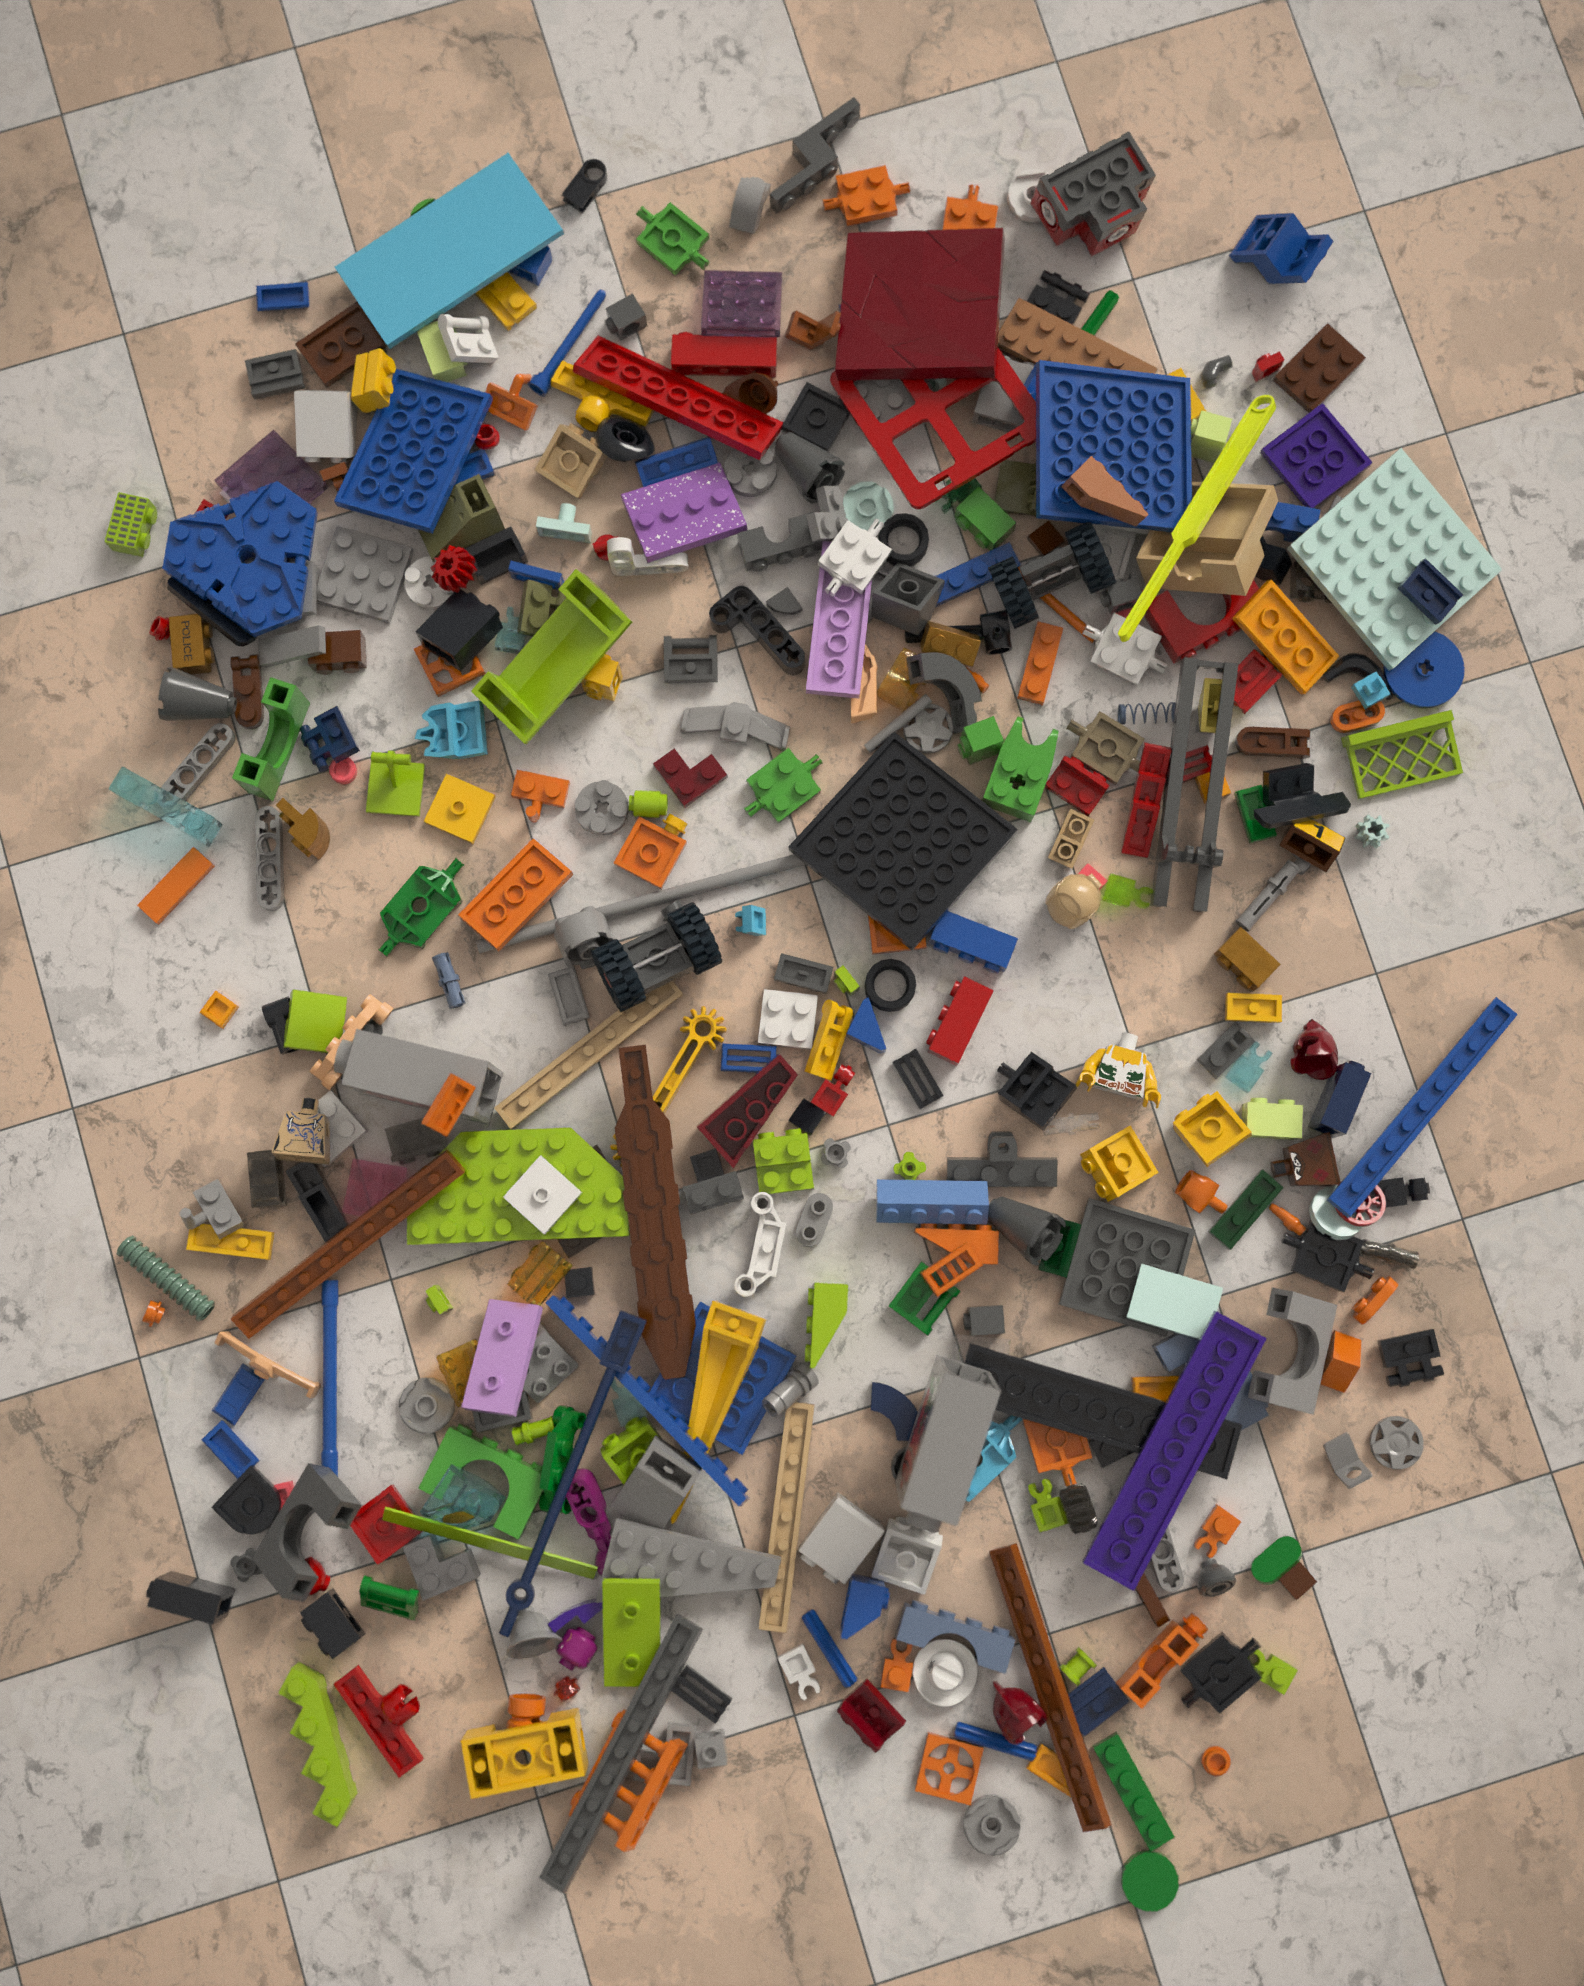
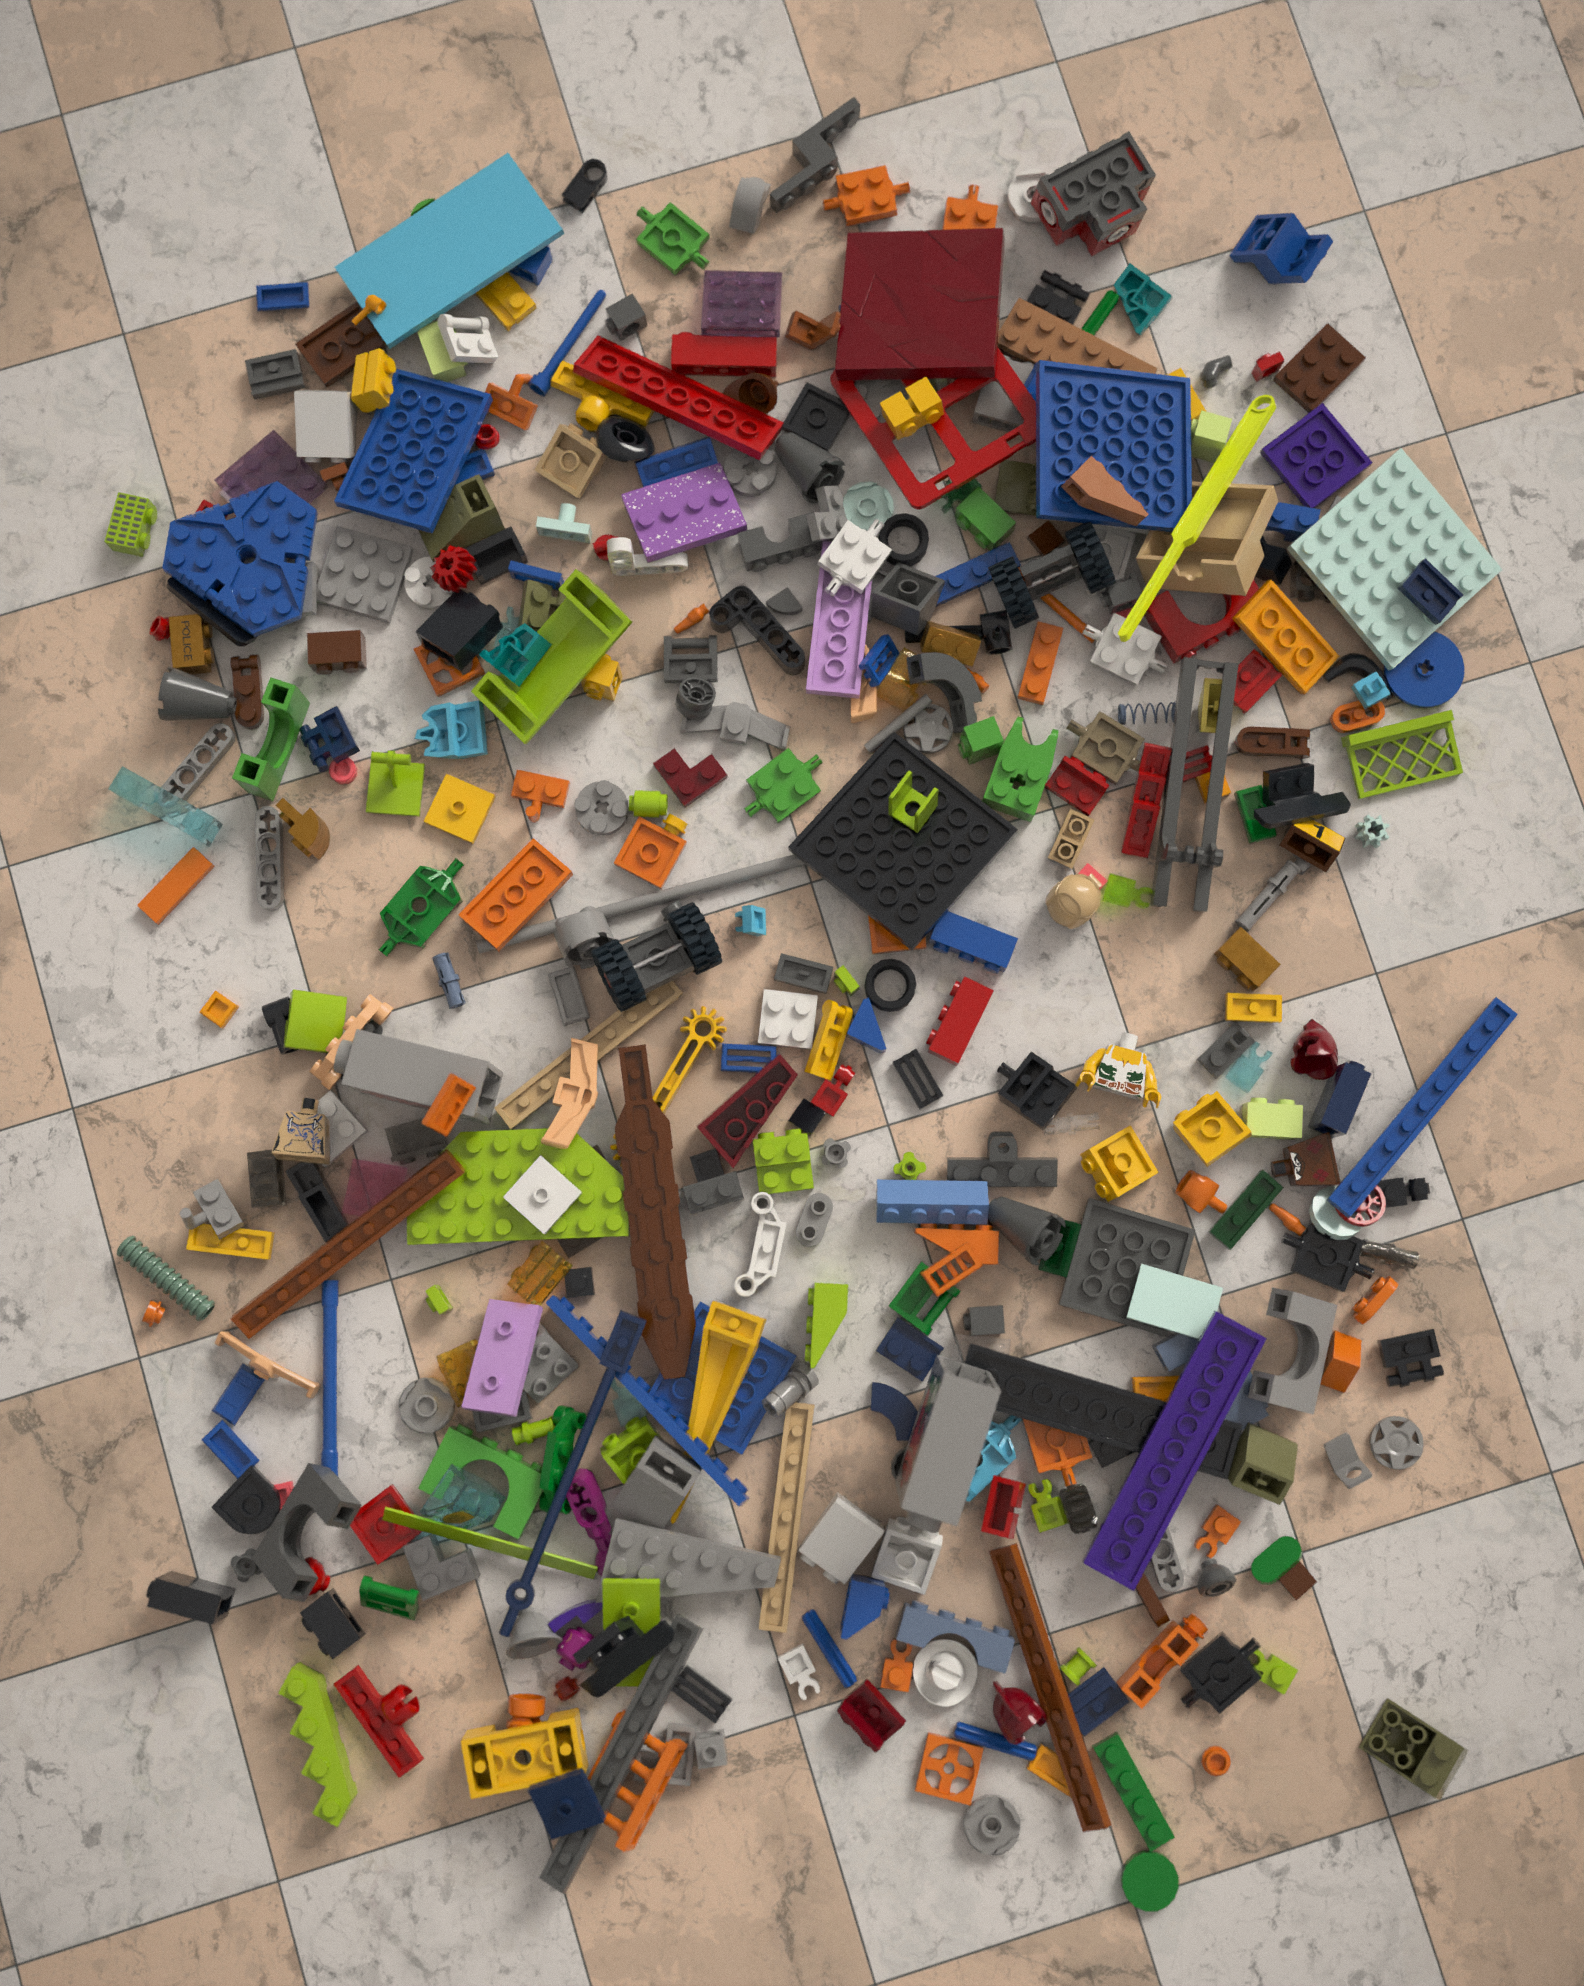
light grey tile [259,625,326,668] -> none
none -> light orange hand [352,295,387,325]
none -> teal slope [479,623,552,687]
none -> dark blue plate [528,1768,606,1840]
none -> light nougat plate [541,1038,598,1149]
none -> black plate [573,1616,674,1697]
none -> orange piece [674,603,709,634]
none -> dark grey wheel [675,677,716,719]
none -> blue tile [858,634,901,687]
none -> dark blue plate [876,1317,944,1382]
none -> yellow piece [880,377,944,440]
none -> lime piece [889,771,939,833]
none -> red piece [981,1475,1026,1539]
none -> teal slope [1114,263,1173,336]
none -> olive slope [1228,1422,1298,1505]
none -> olive slope [1359,1698,1469,1800]

